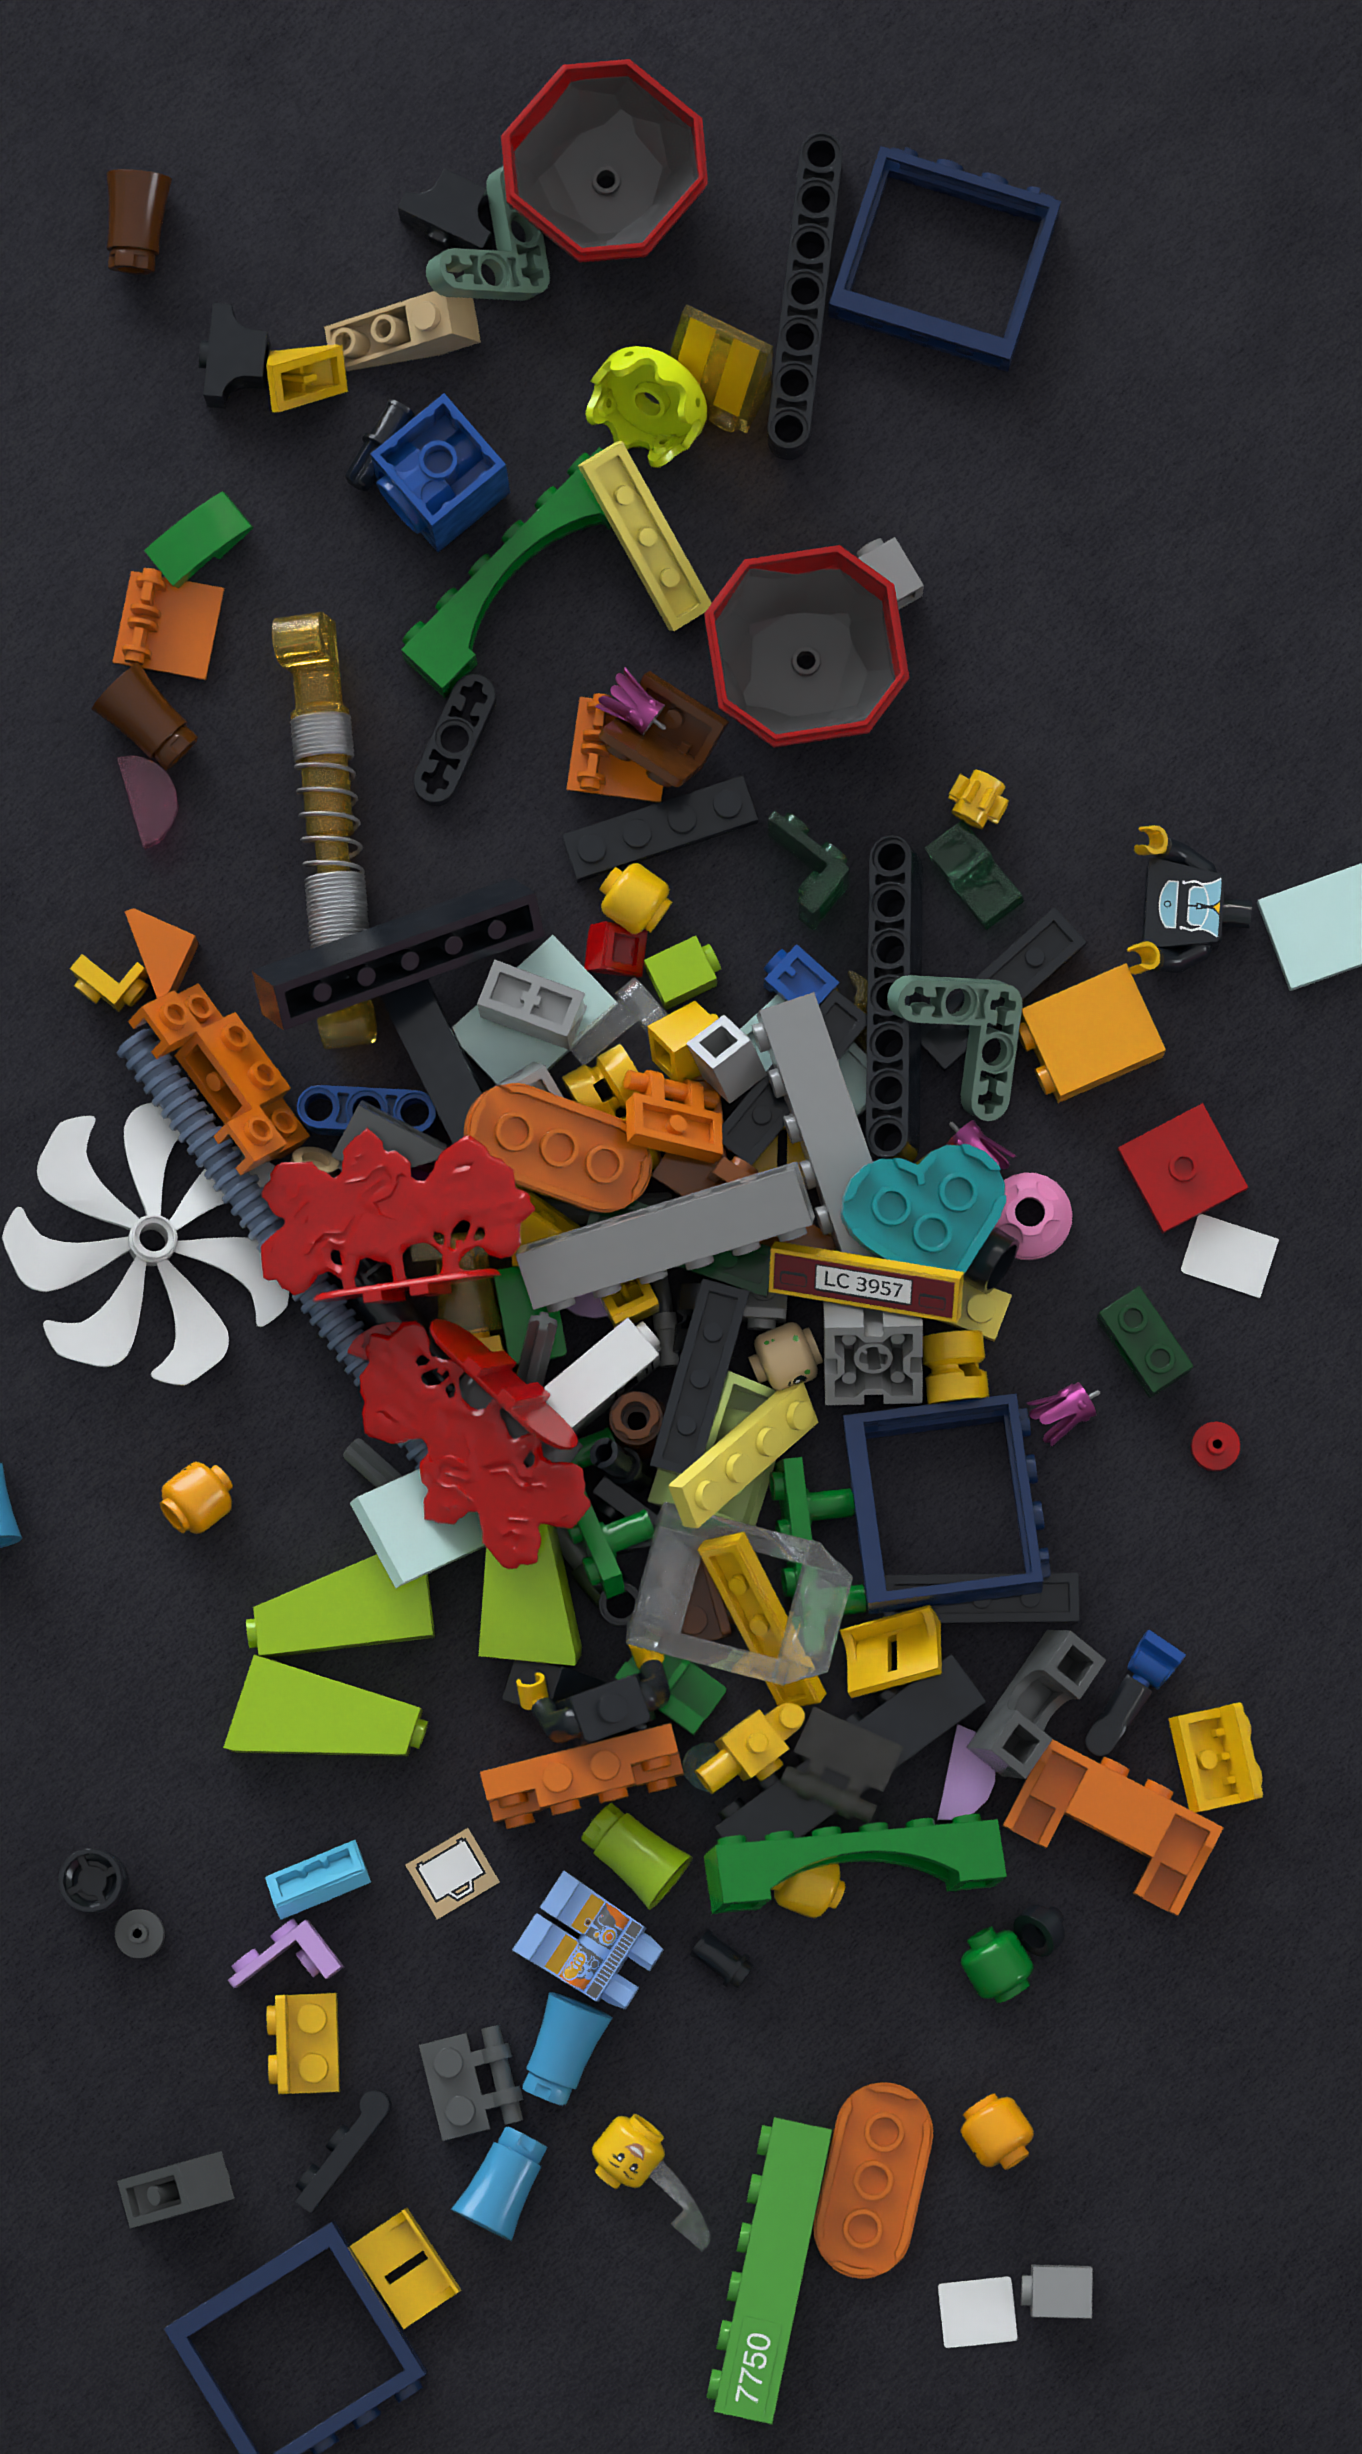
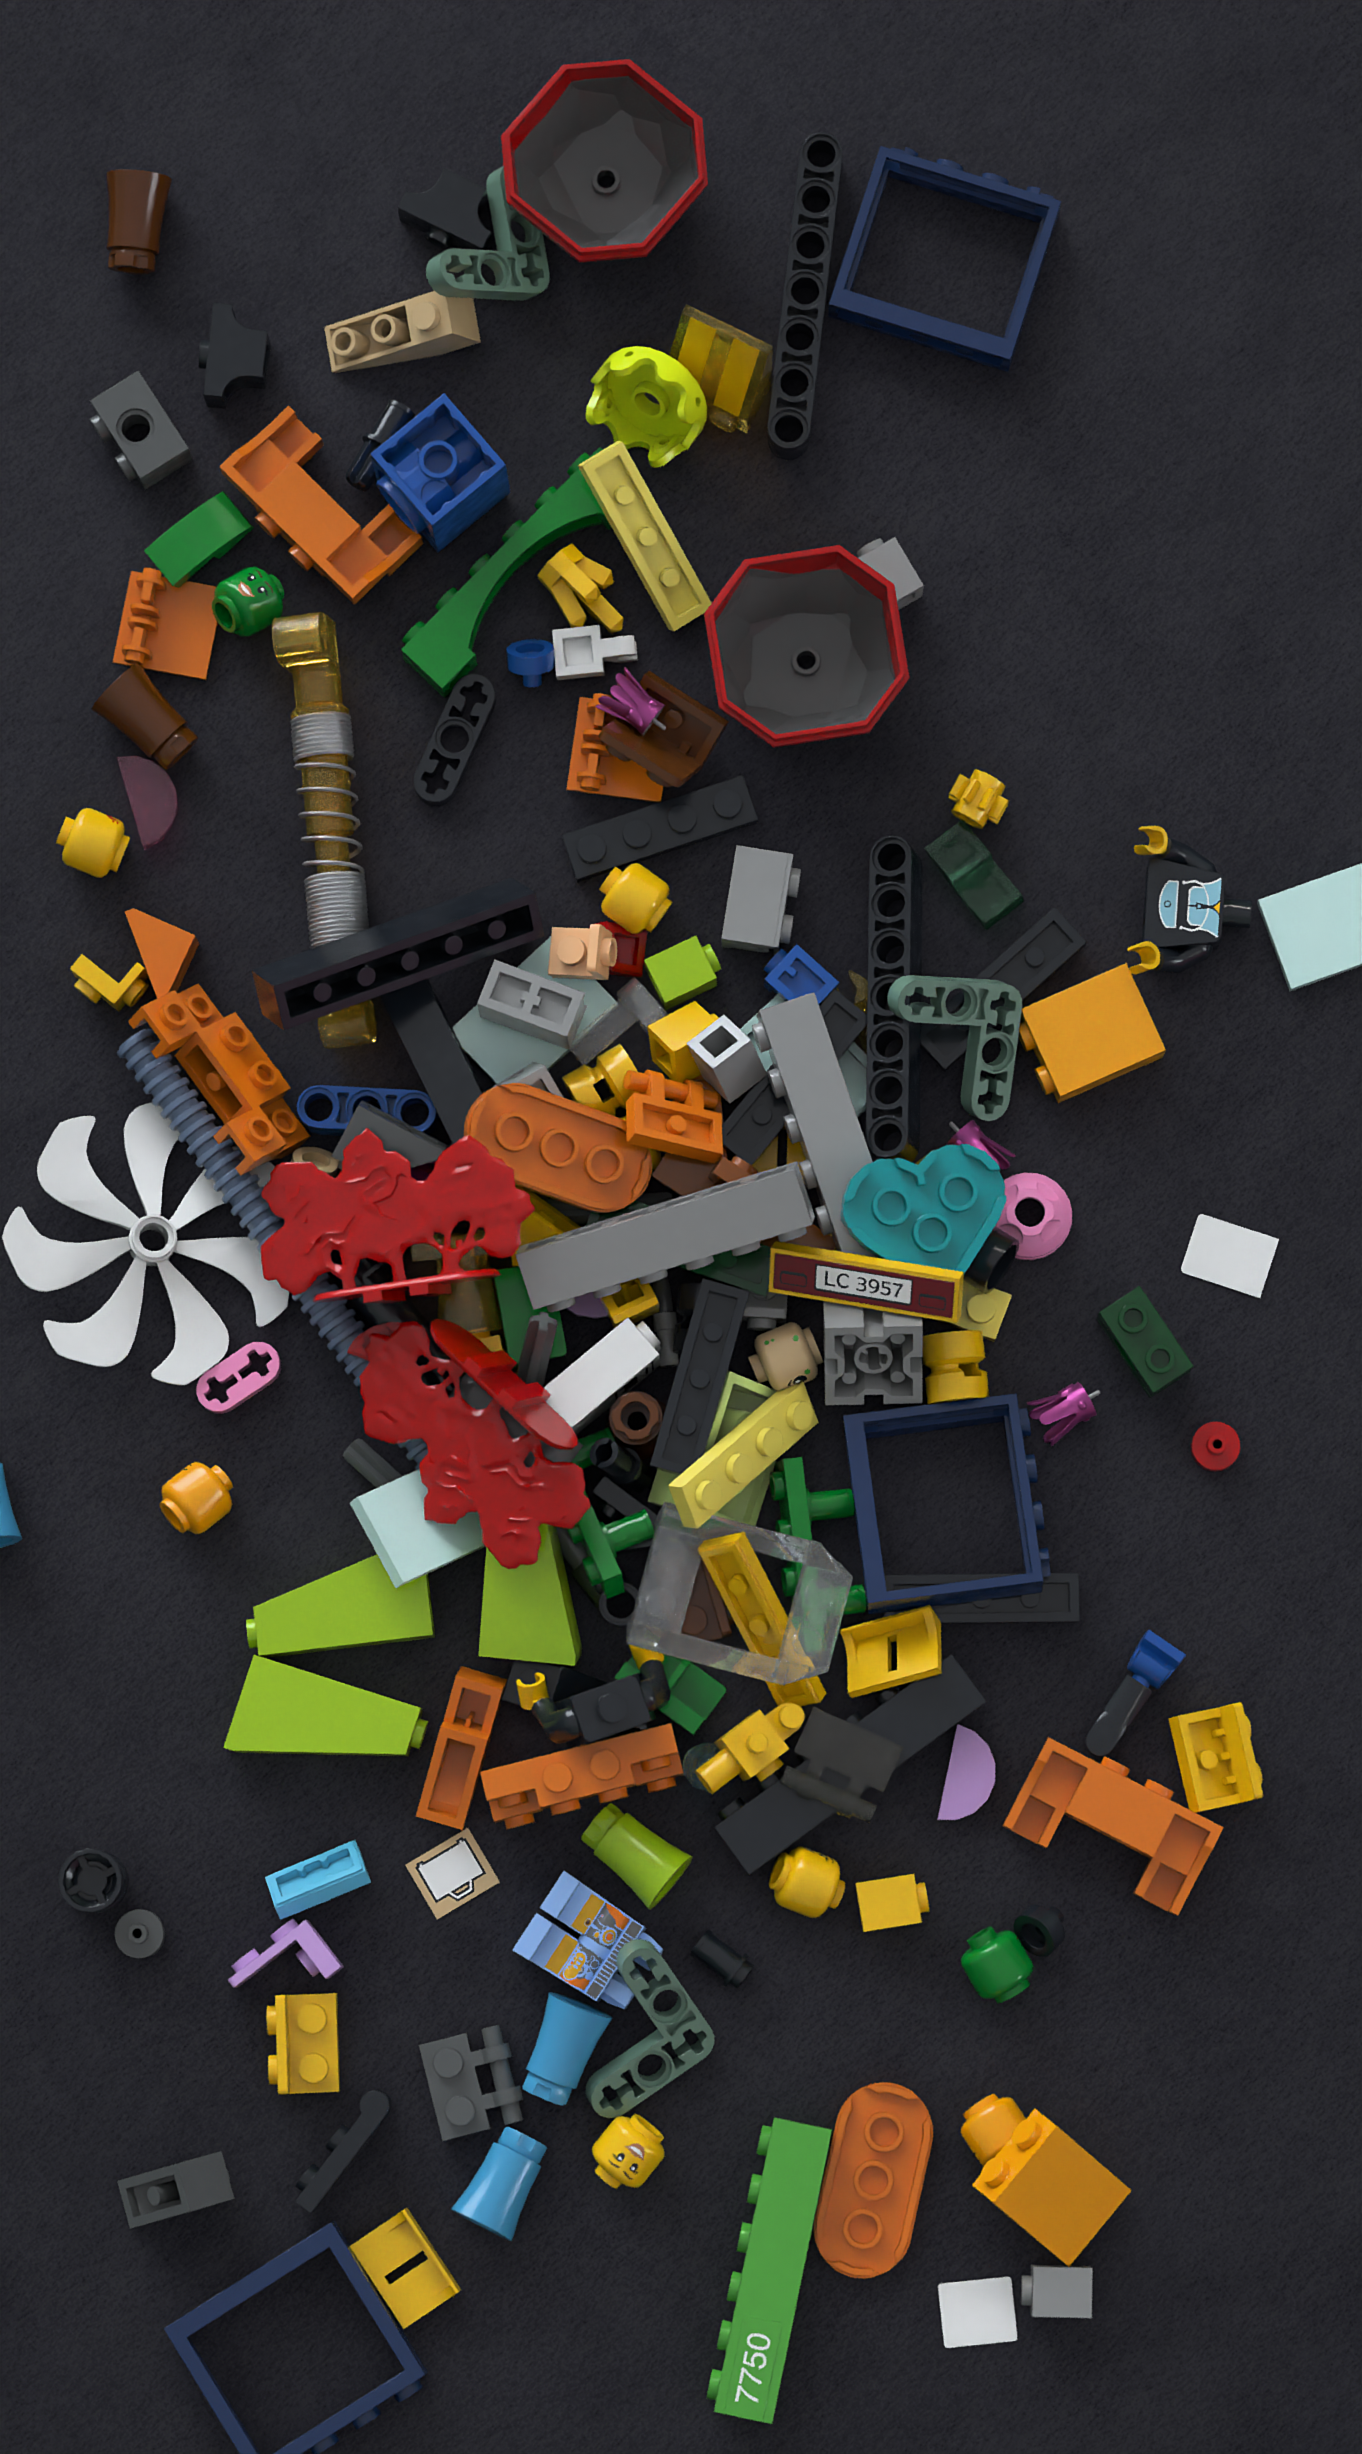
yellow slope [266,344,348,413] -> none
clear slope [648,2160,712,2252] -> none
green arch [704,1814,1007,1914] -> none
clear green bracket [768,811,850,931] -> none
dark grey arch [966,1630,1106,1779] -> none
red plate [1117,1103,1248,1234] -> none
none -> yellow head [56,808,130,878]
none -> dark grey brick [89,371,193,490]
none -> bright pink beam [196,1342,281,1414]
none -> green head [212,566,284,637]
none -> orange bracket [219,405,423,605]
none -> orange slope [416,1666,507,1830]
none -> blue tile [506,639,555,687]
none -> yellow rock [537,543,624,633]
none -> light nougat bracket [548,924,617,980]
none -> white plate [552,625,638,680]
none -> sand green beam [586,1939,715,2118]
none -> light grey hinge [721,845,801,955]
none -> yellow brick [855,1874,929,1932]
none -> light orange brick [972,2109,1132,2267]

